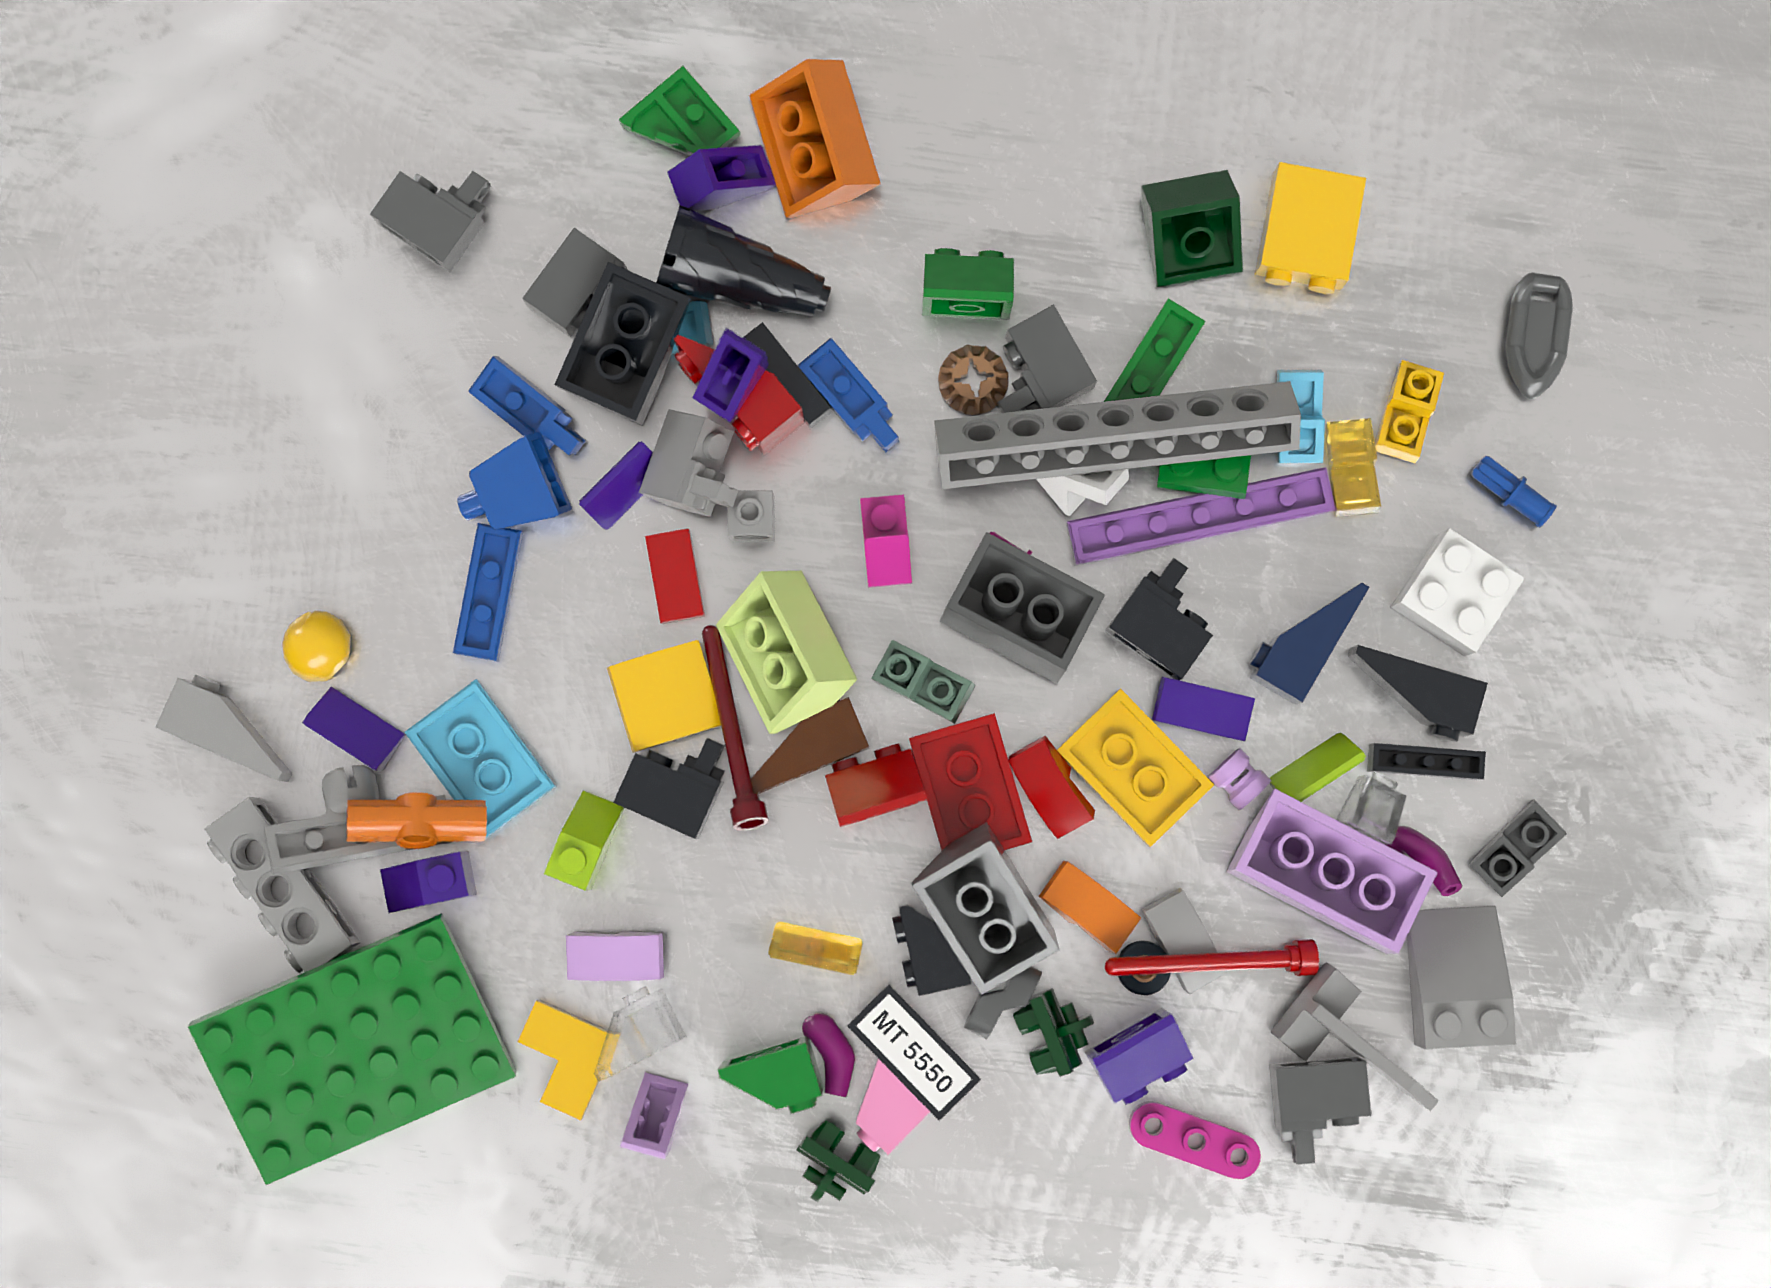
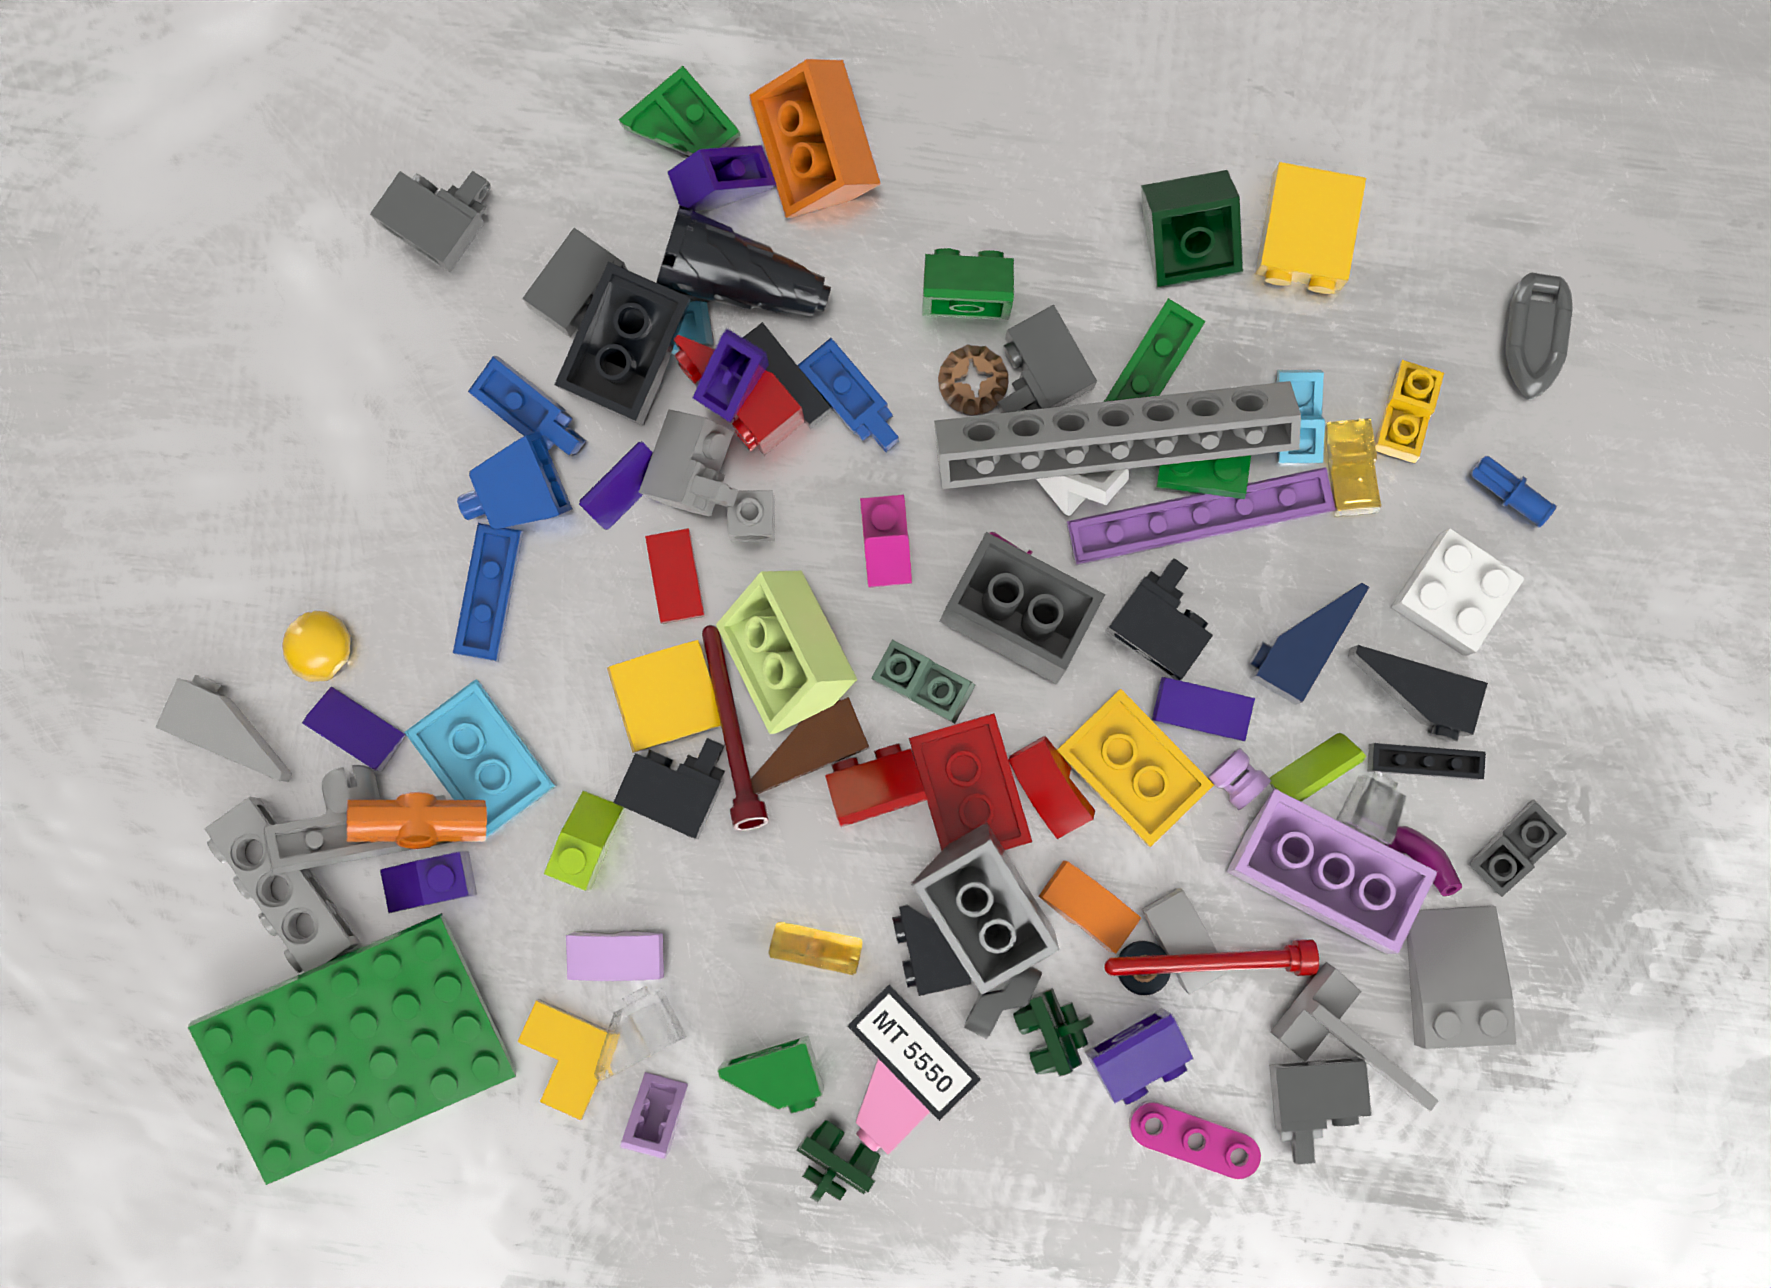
magenta arm [802,1013,855,1098] -> none

